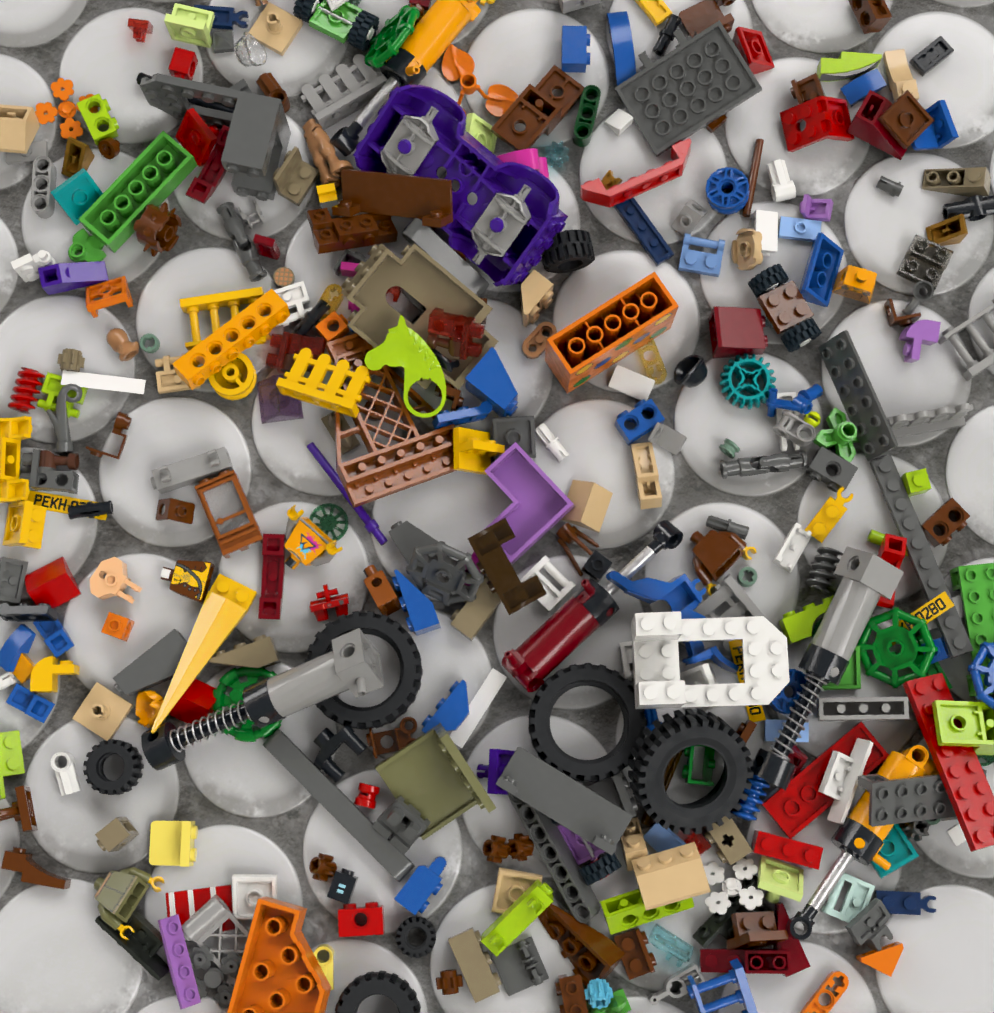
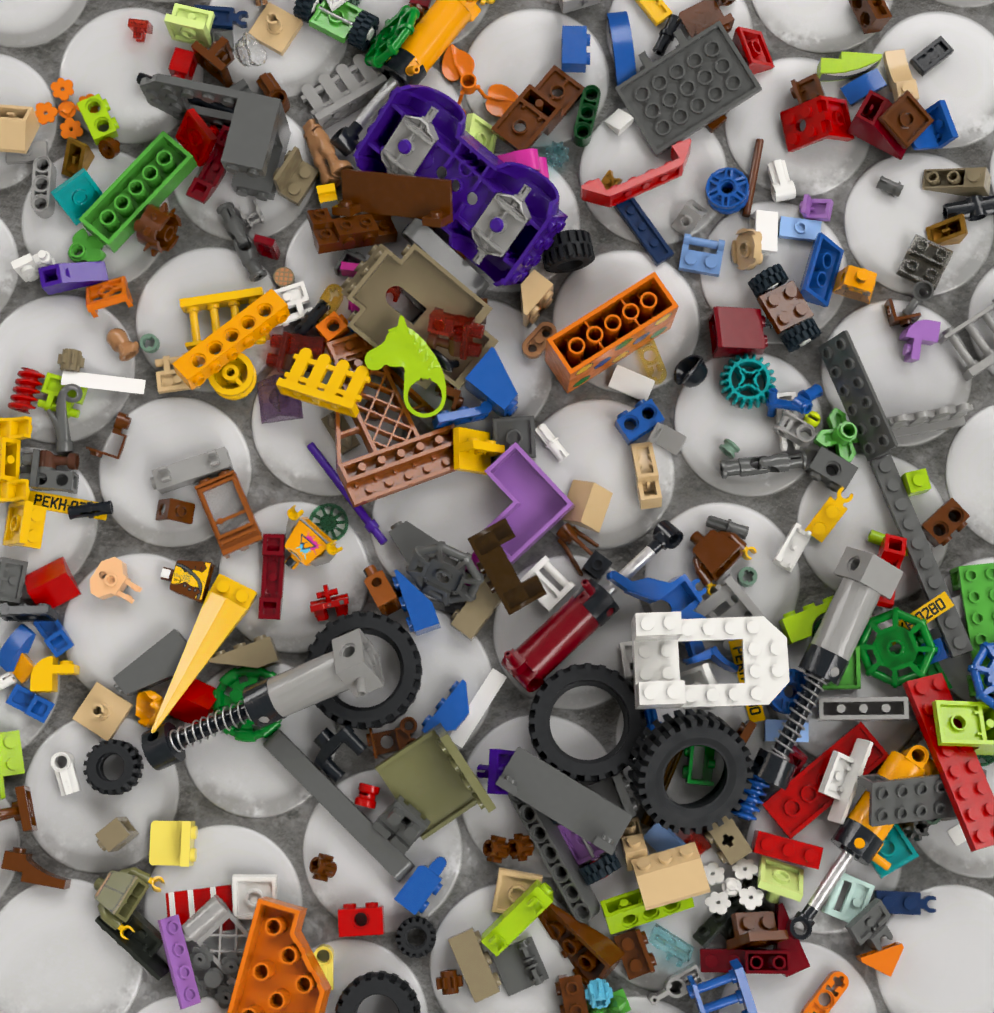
orange brick [101,612,134,642] -> none
black brick [327,868,358,904] -> none
dark grey piece [806,547,843,595] -> none
none -> reddish brown bracket [191,36,235,88]

